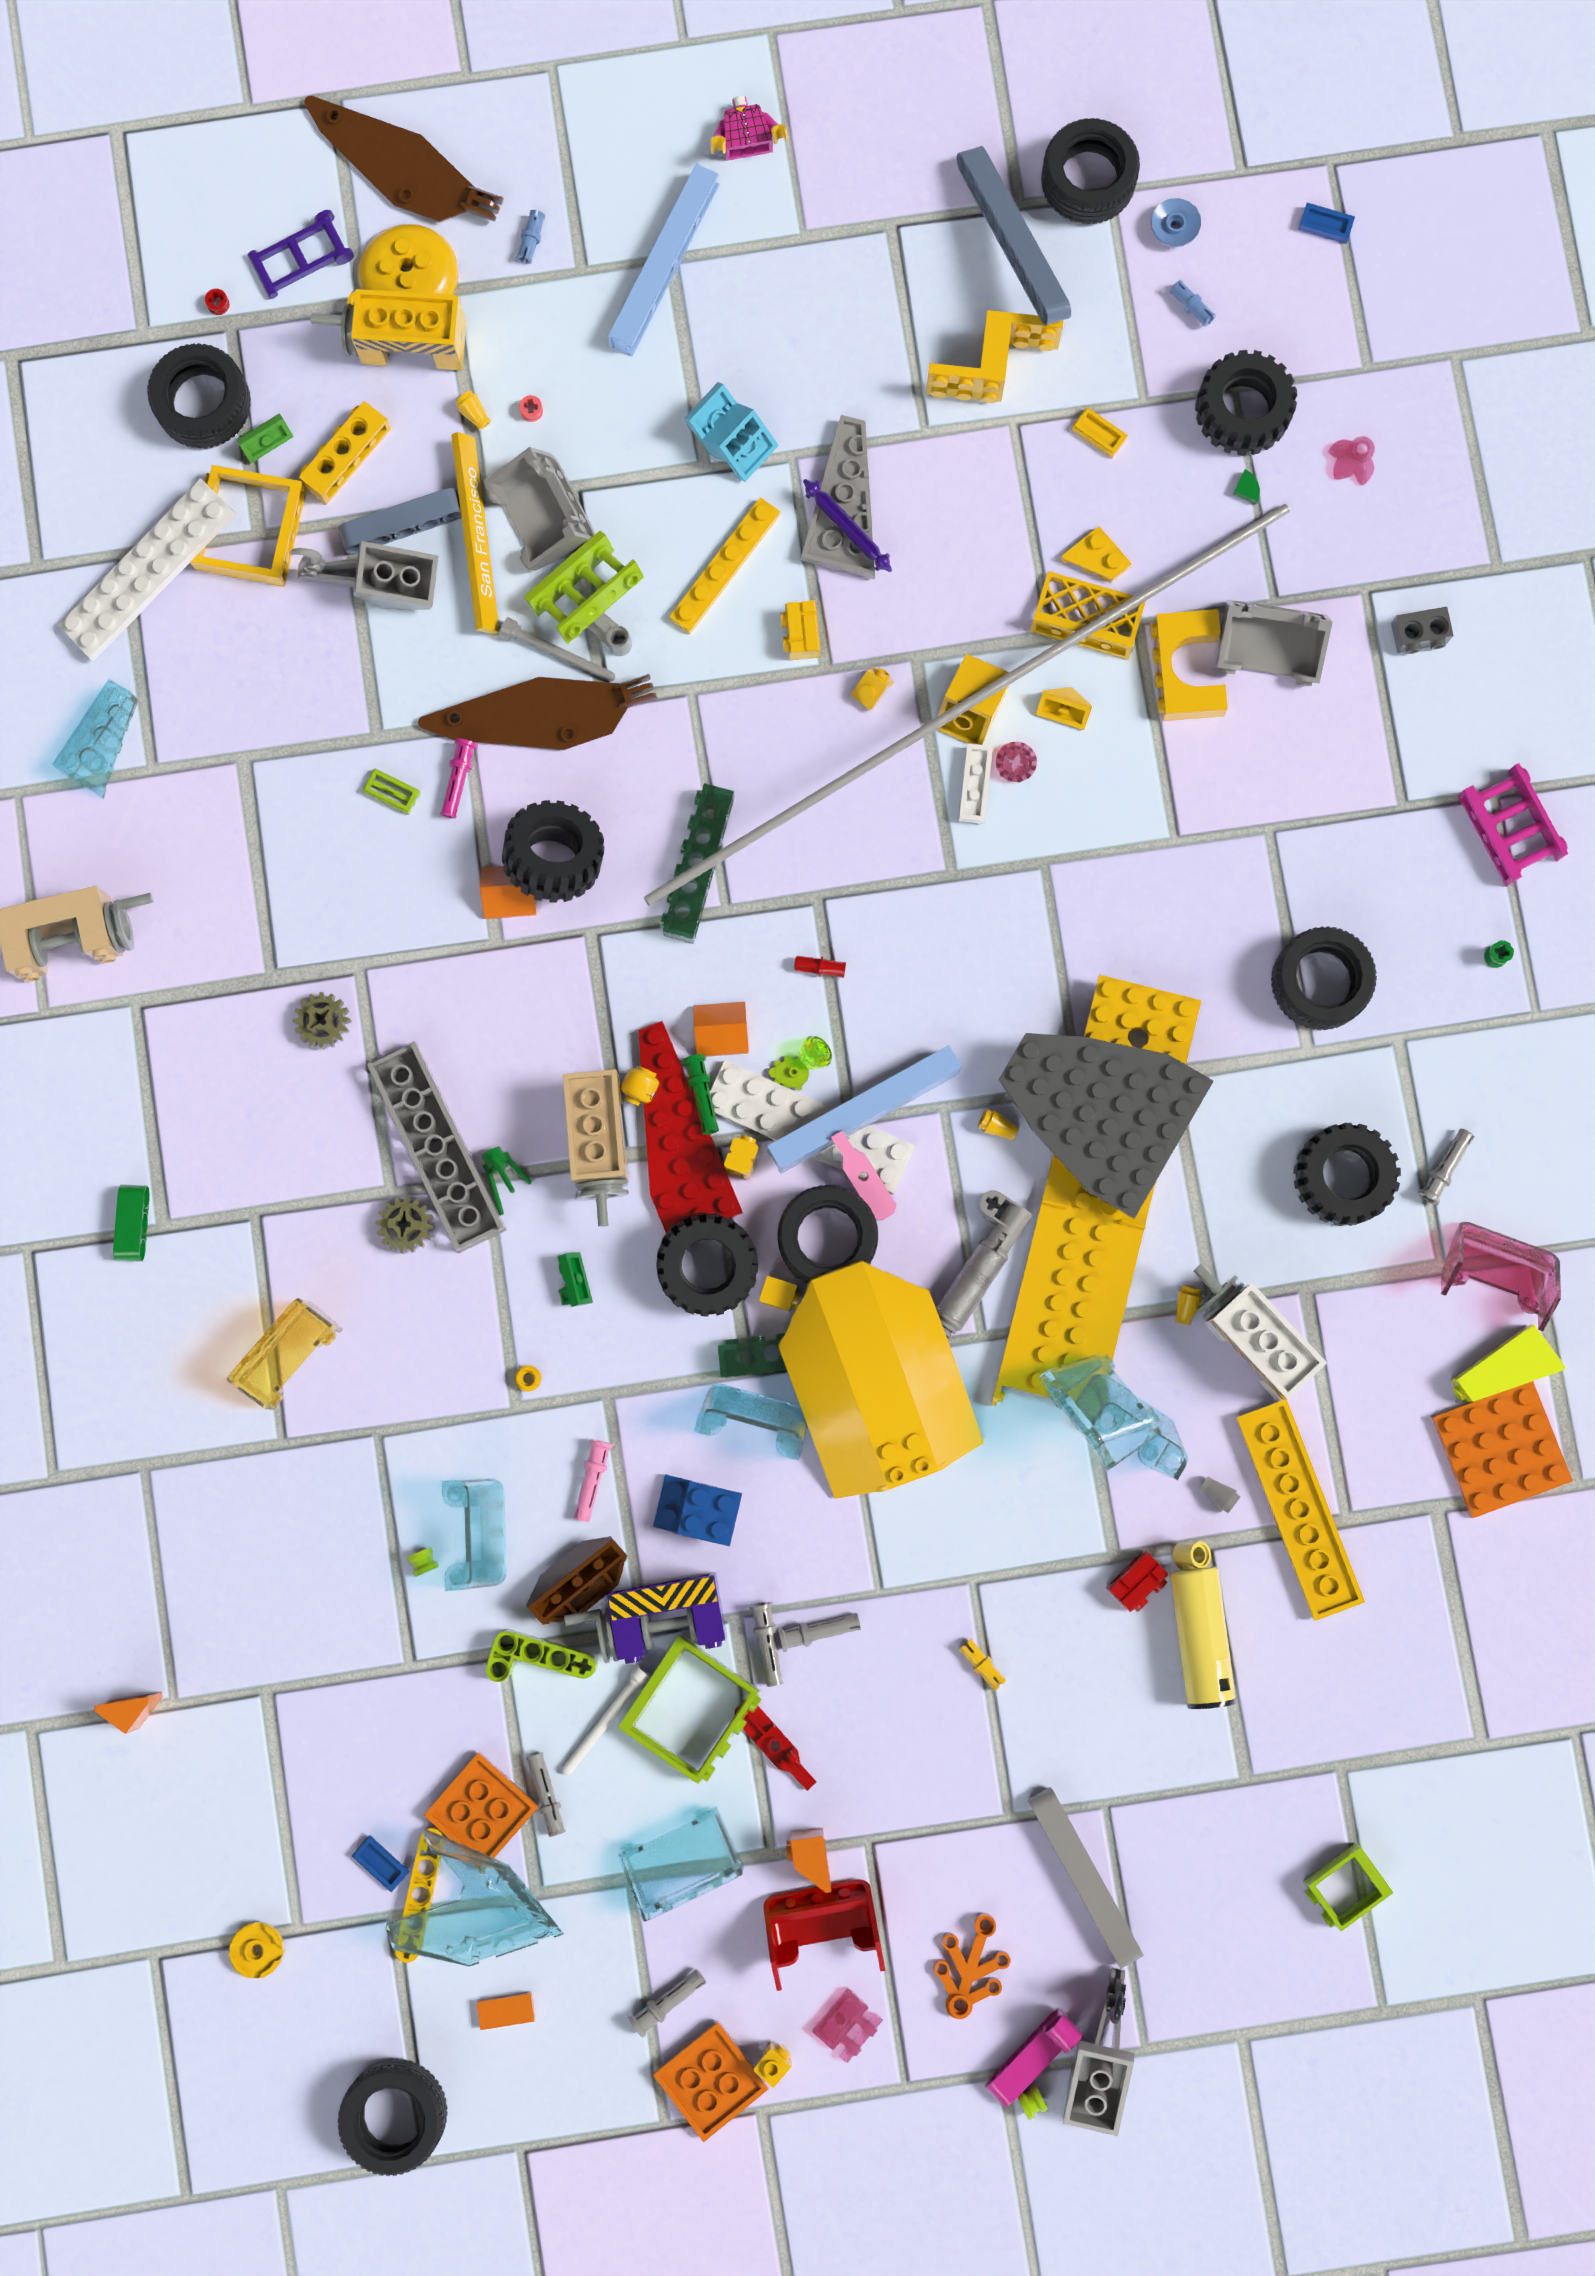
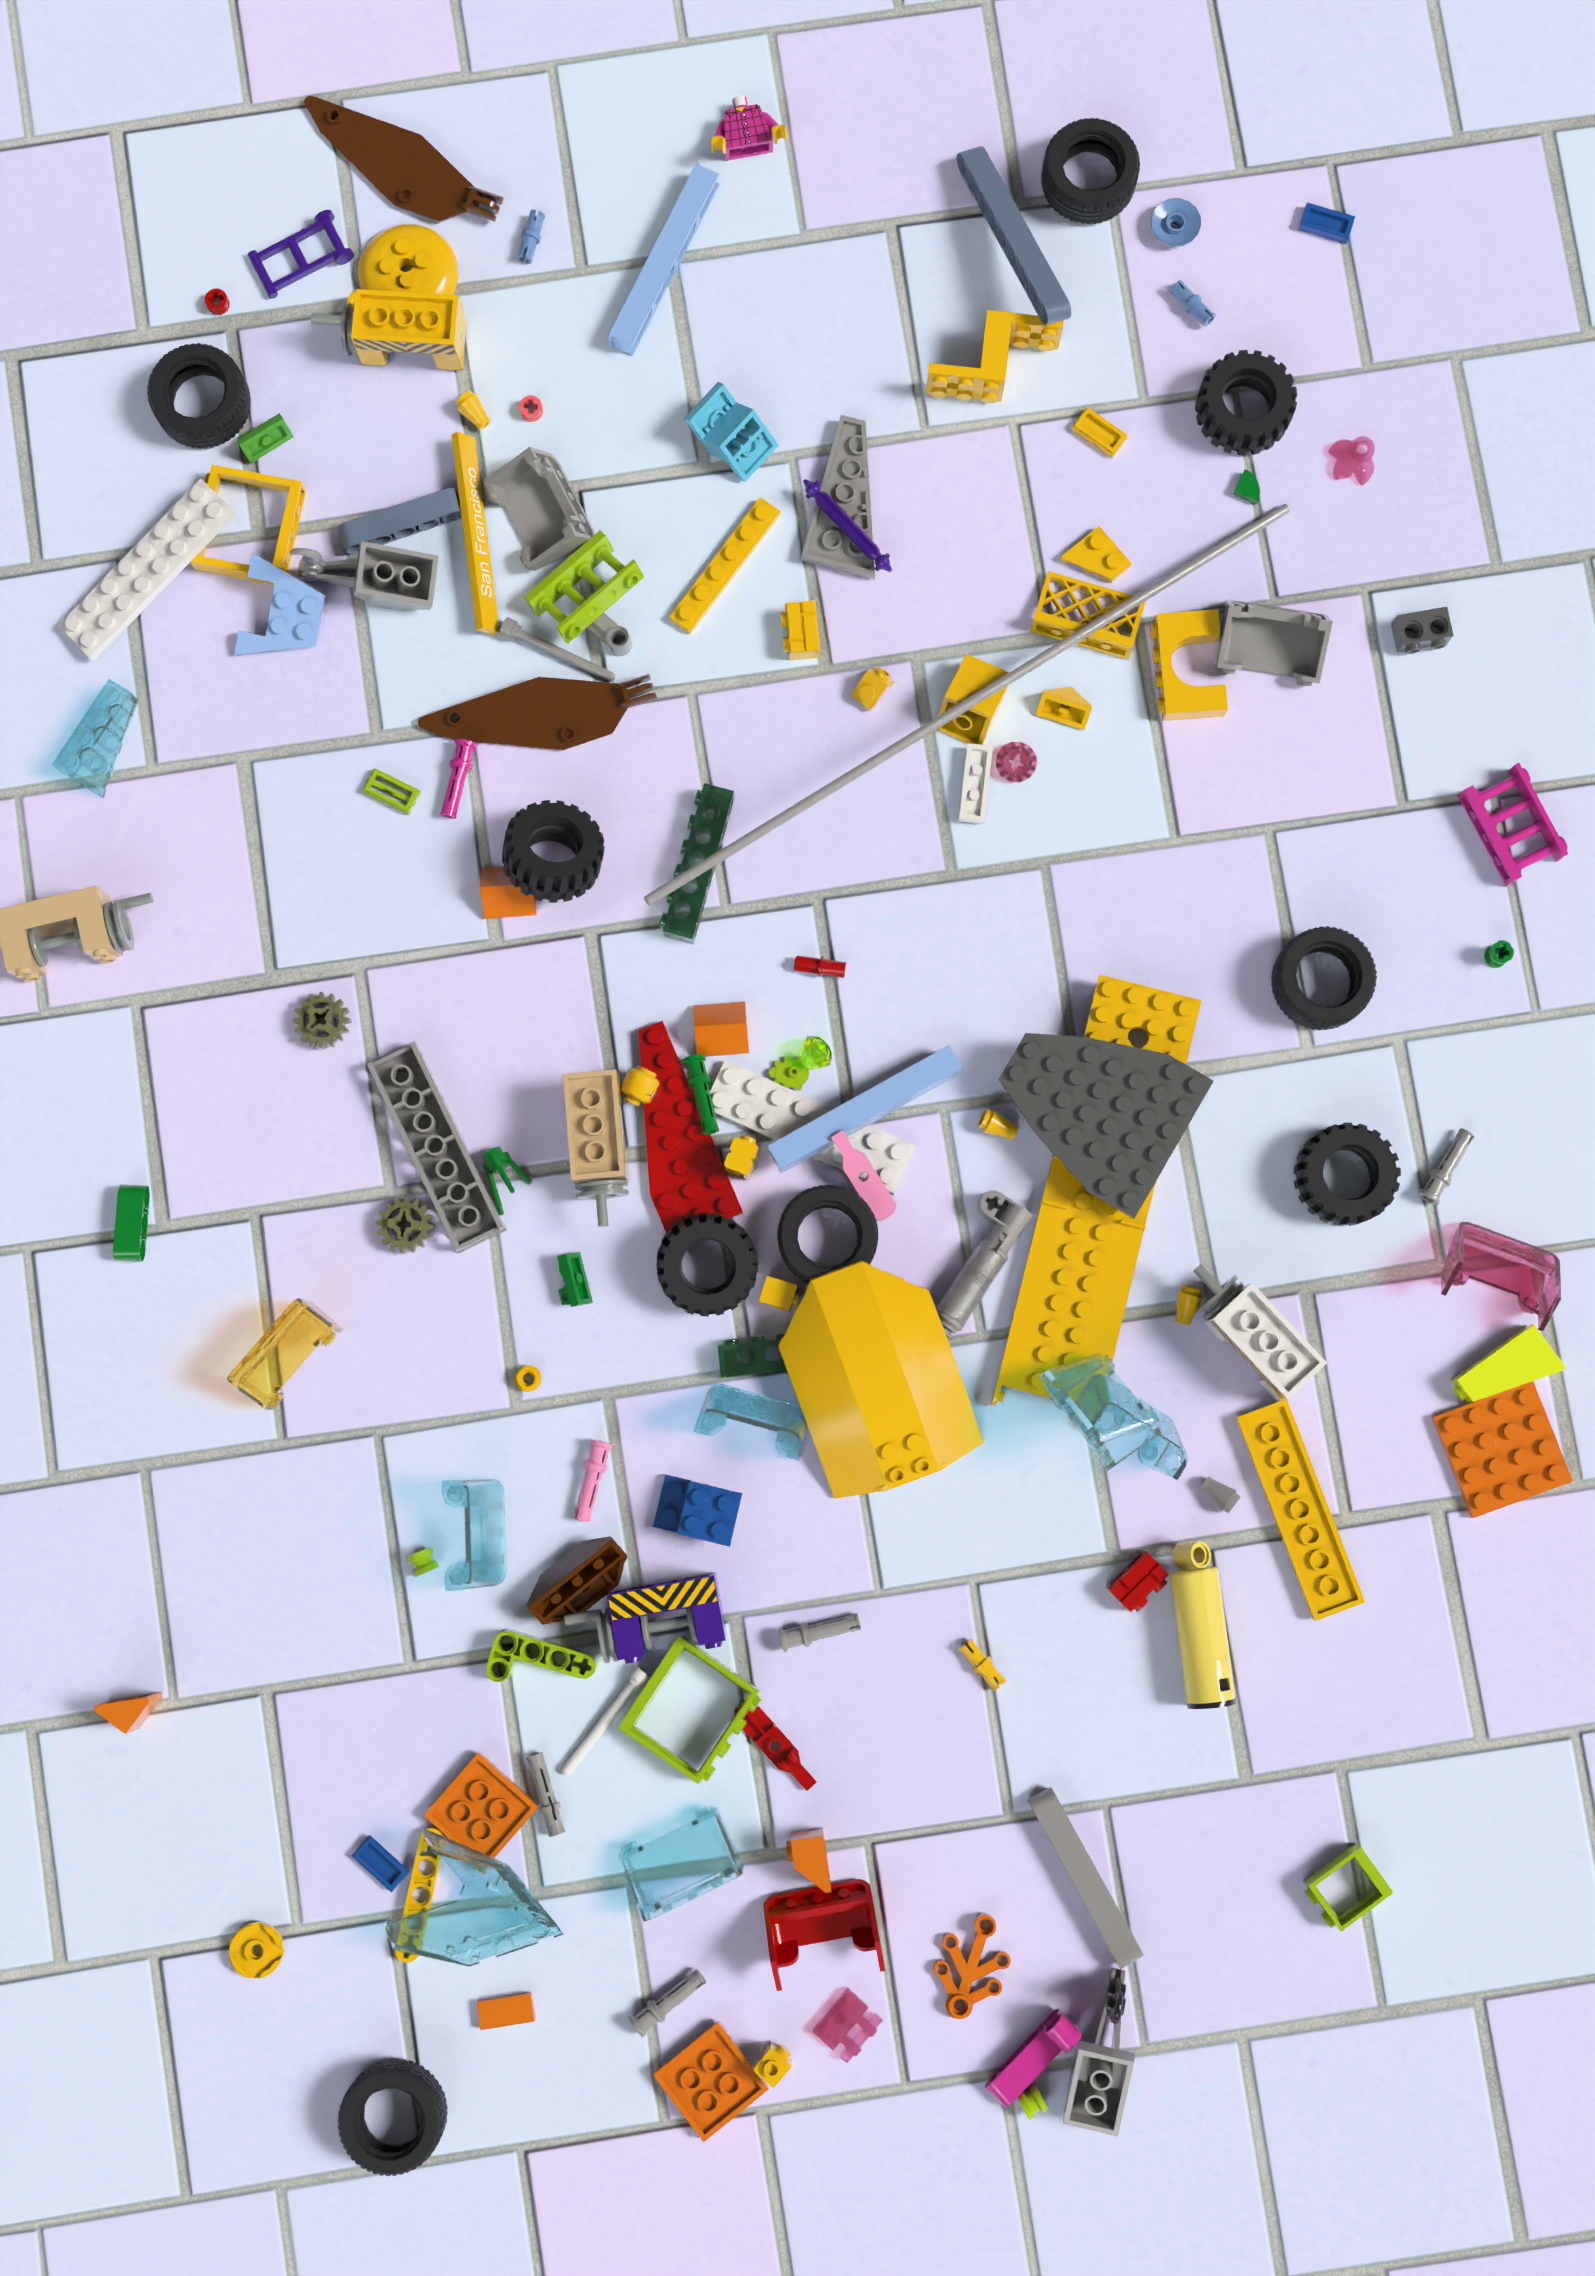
yellow brick [299,401,391,505] -> none
light grey pin [749,1602,784,1687] -> none
none -> light blue wing [235,553,325,655]

